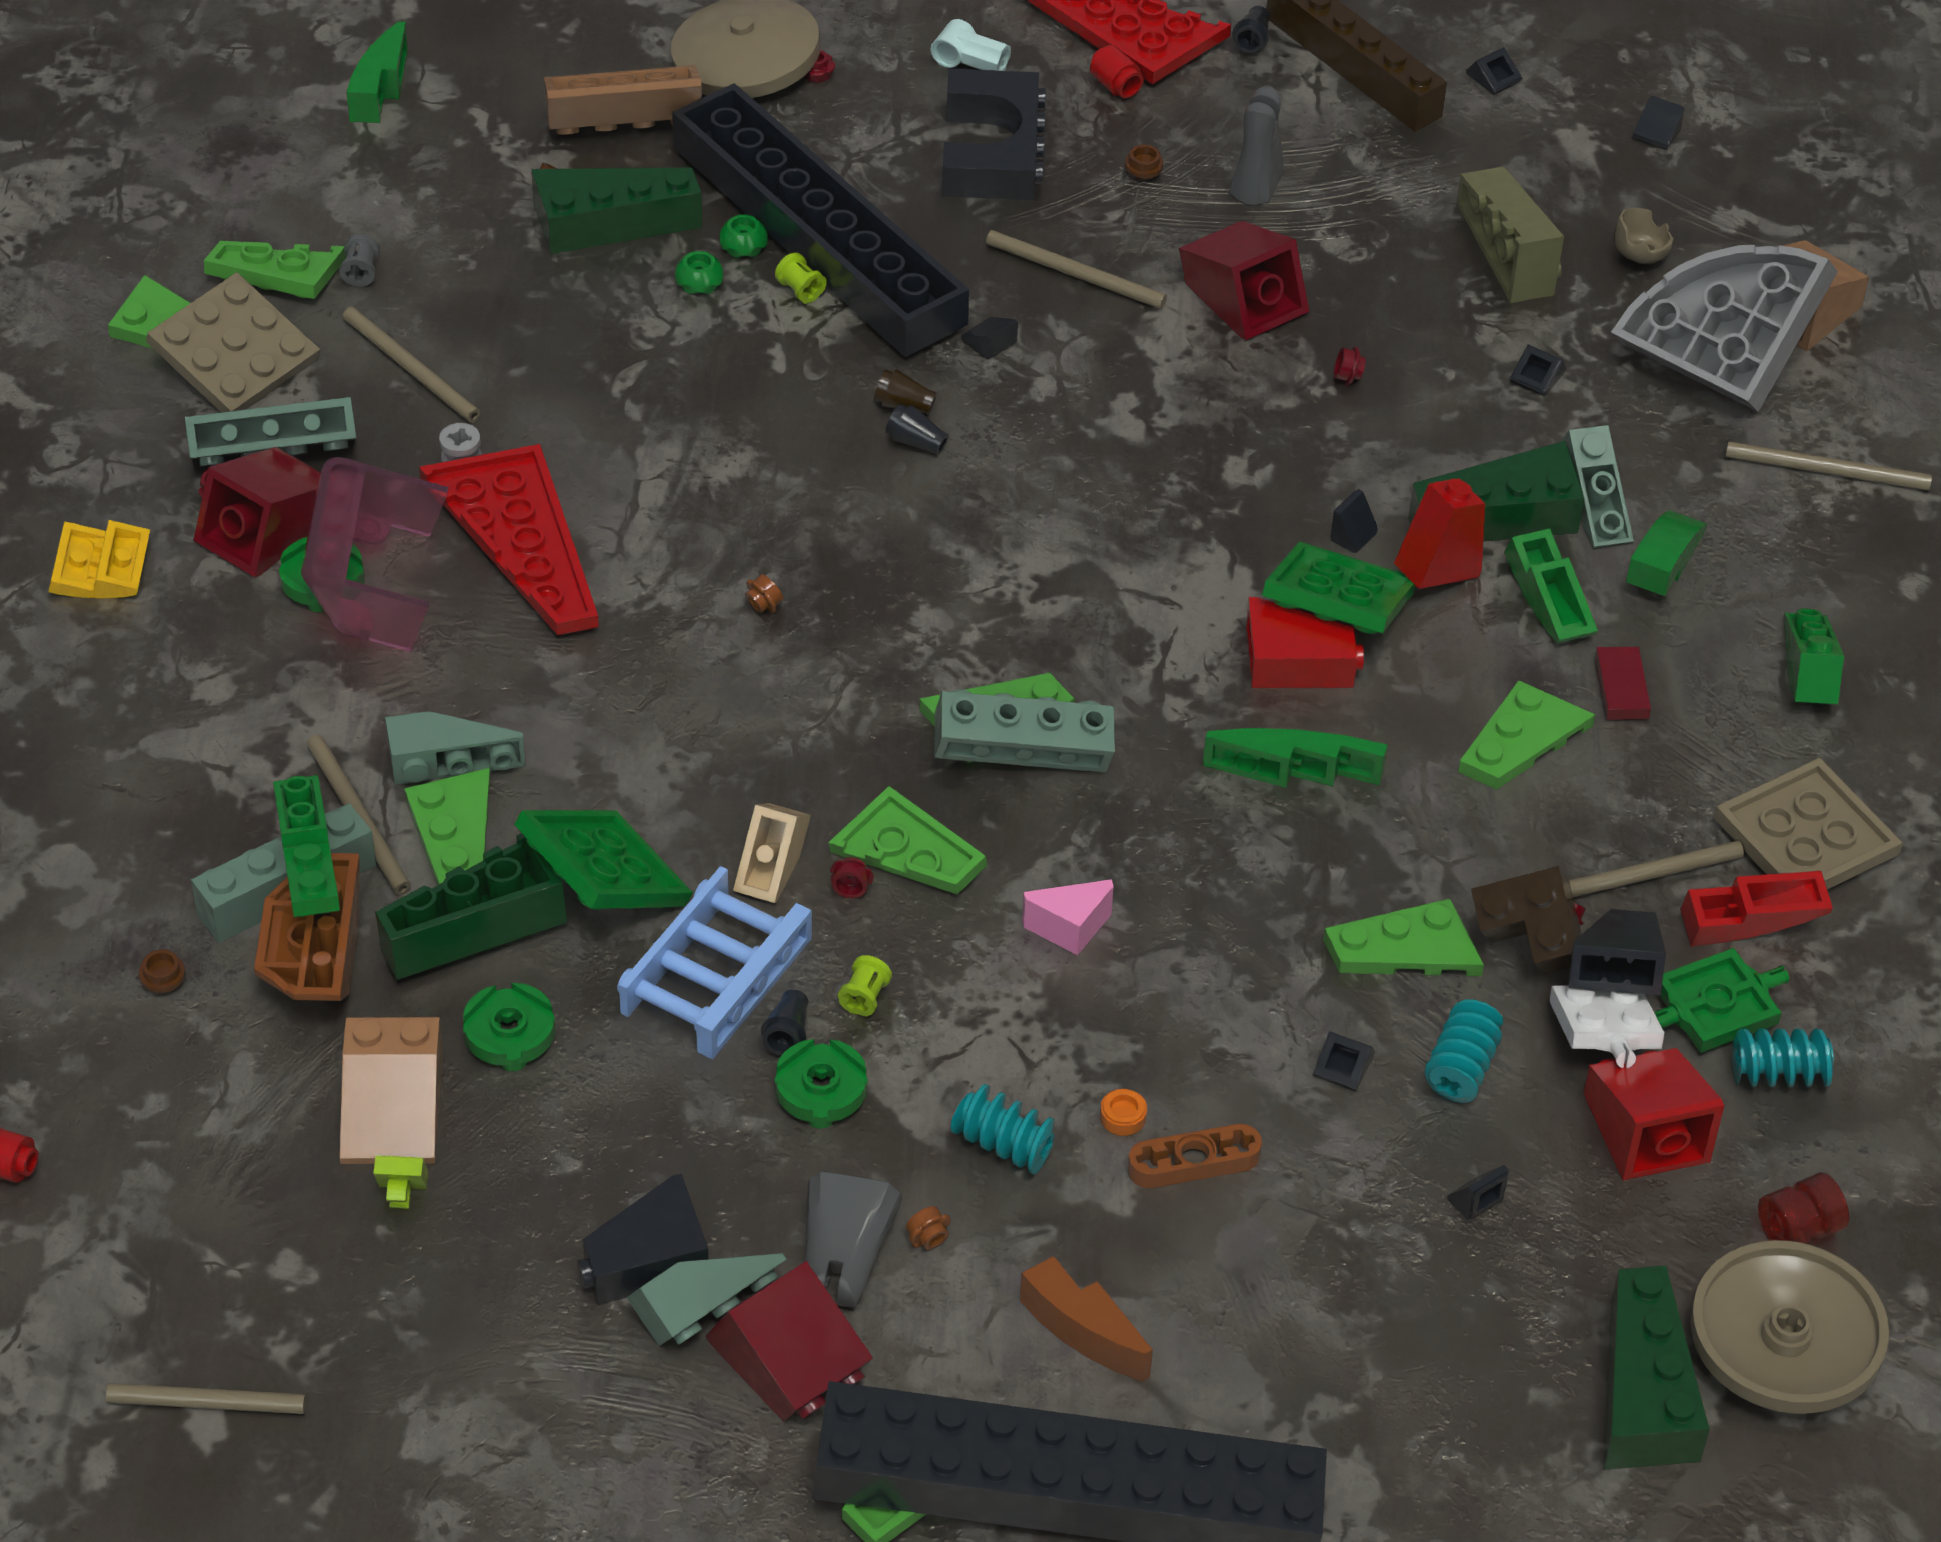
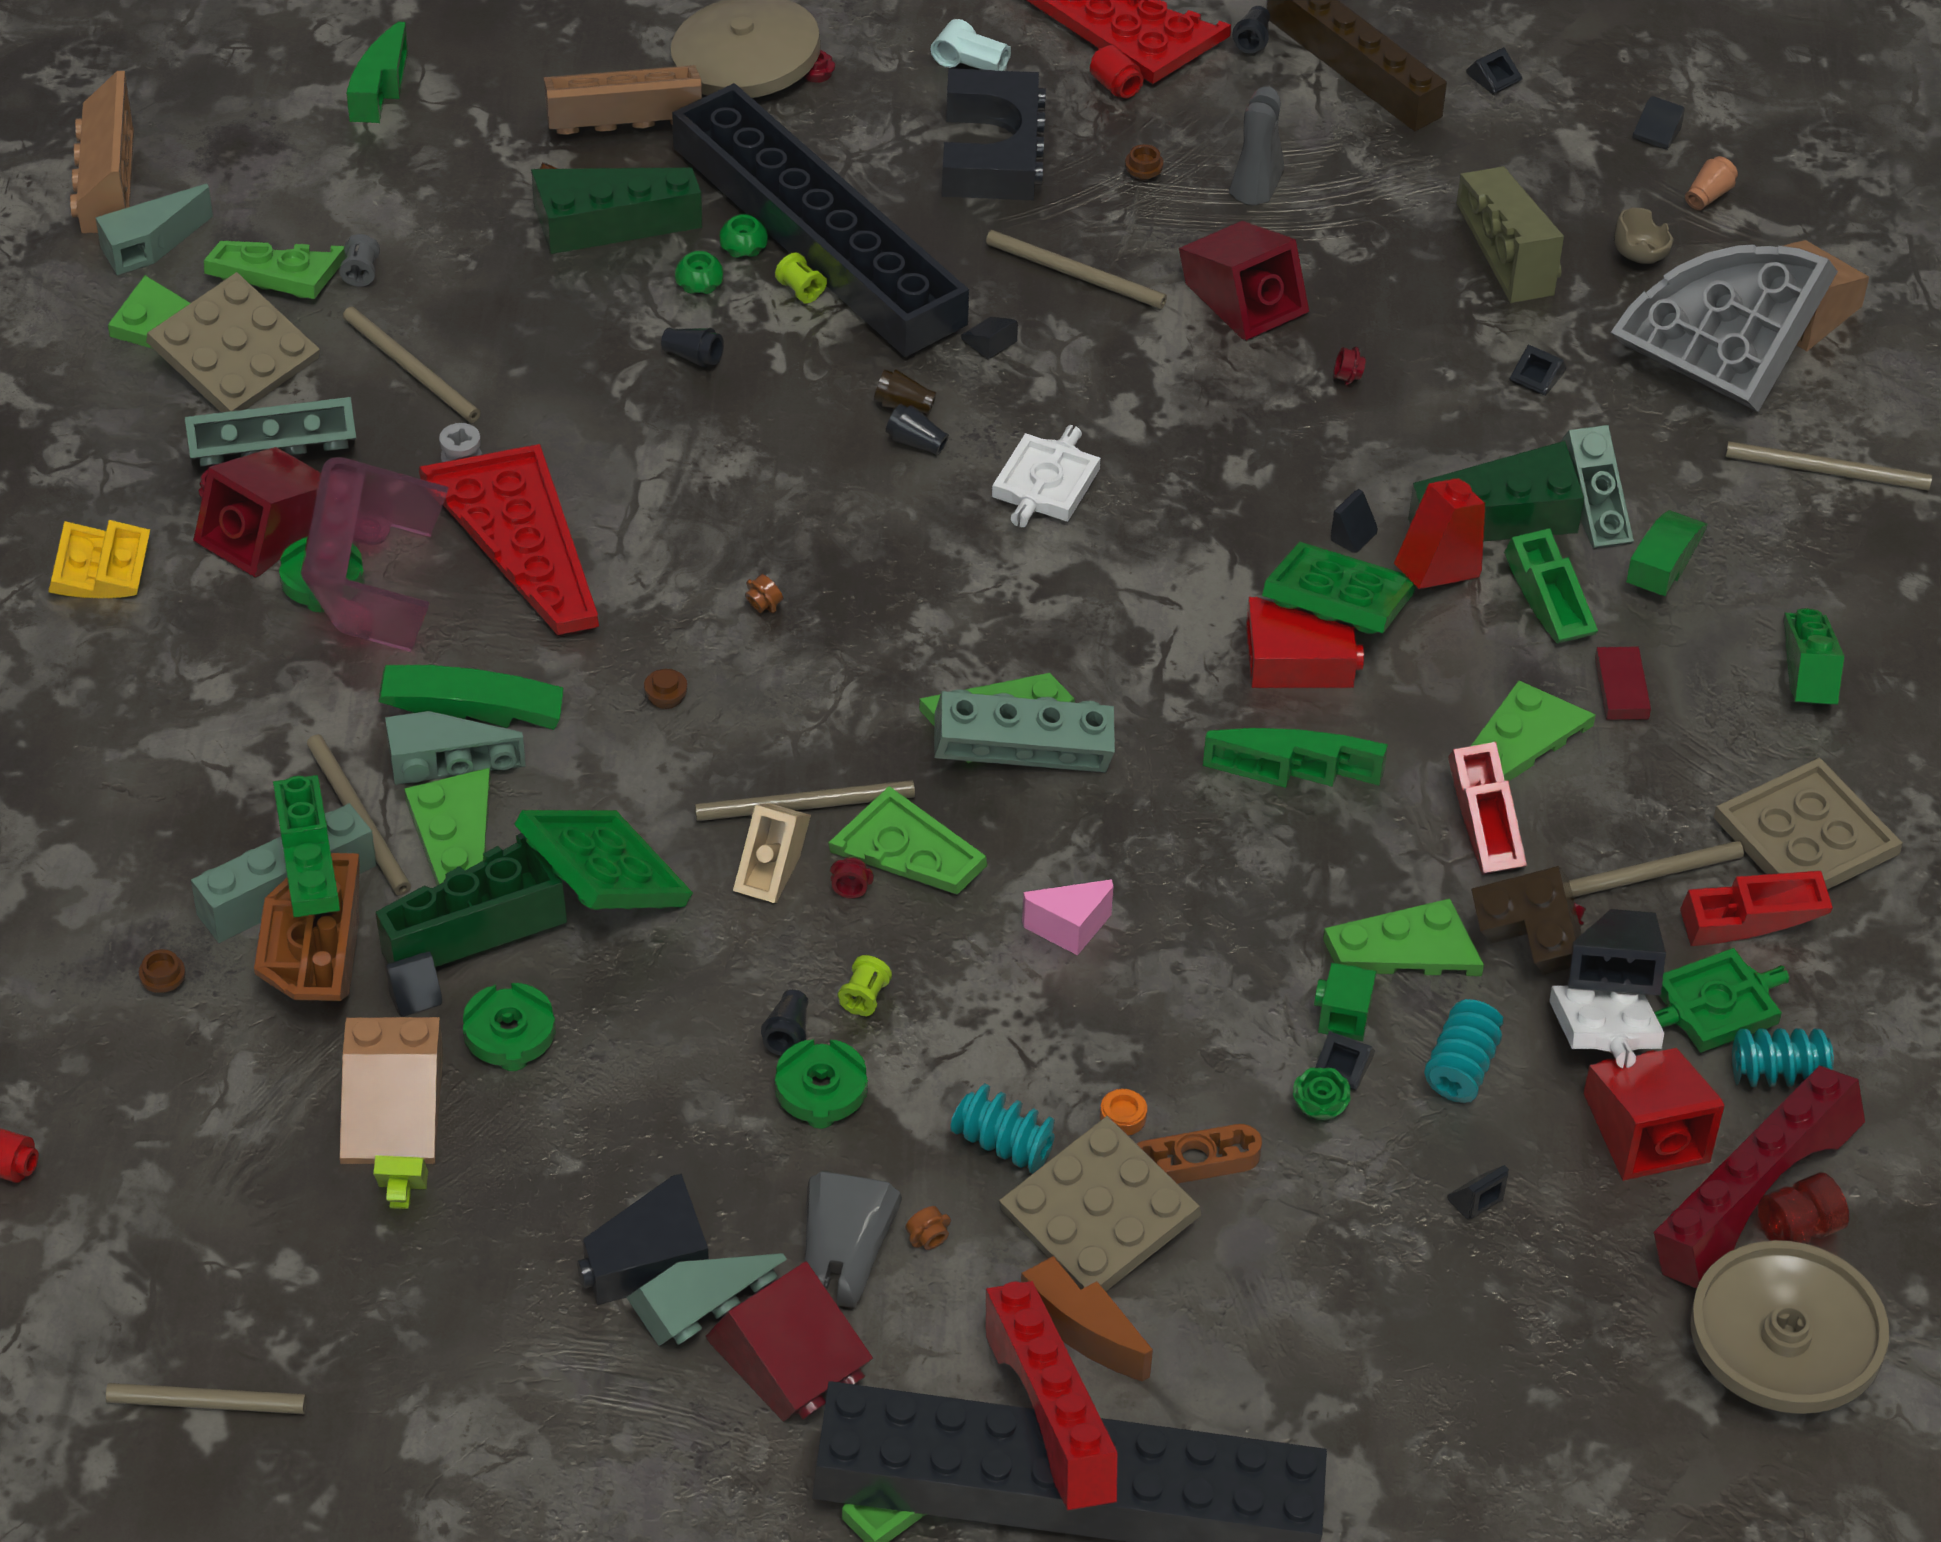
light blue fence [617,866,812,1060] -> none
dark green wedge [1604,1266,1709,1470] -> none
none -> medium nougat slope [70,71,134,233]
none -> sand green slope [95,183,213,275]
none -> green slope [378,665,564,730]
none -> black slope [386,951,442,1017]
none -> reddish brown plate [644,669,687,709]
none -> black cone [661,327,724,367]
none -> dark tan piece [695,780,915,821]
none -> red arch [986,1281,1118,1510]
none -> white plate [992,425,1101,527]
none -> dark tan plate [999,1116,1201,1291]
none -> green plate [1293,1068,1351,1120]
none -> green brick [1314,963,1377,1041]
none -> slope [1448,742,1527,875]
none -> dark red arch [1654,1065,1865,1288]
none -> nougat cone [1685,156,1738,210]

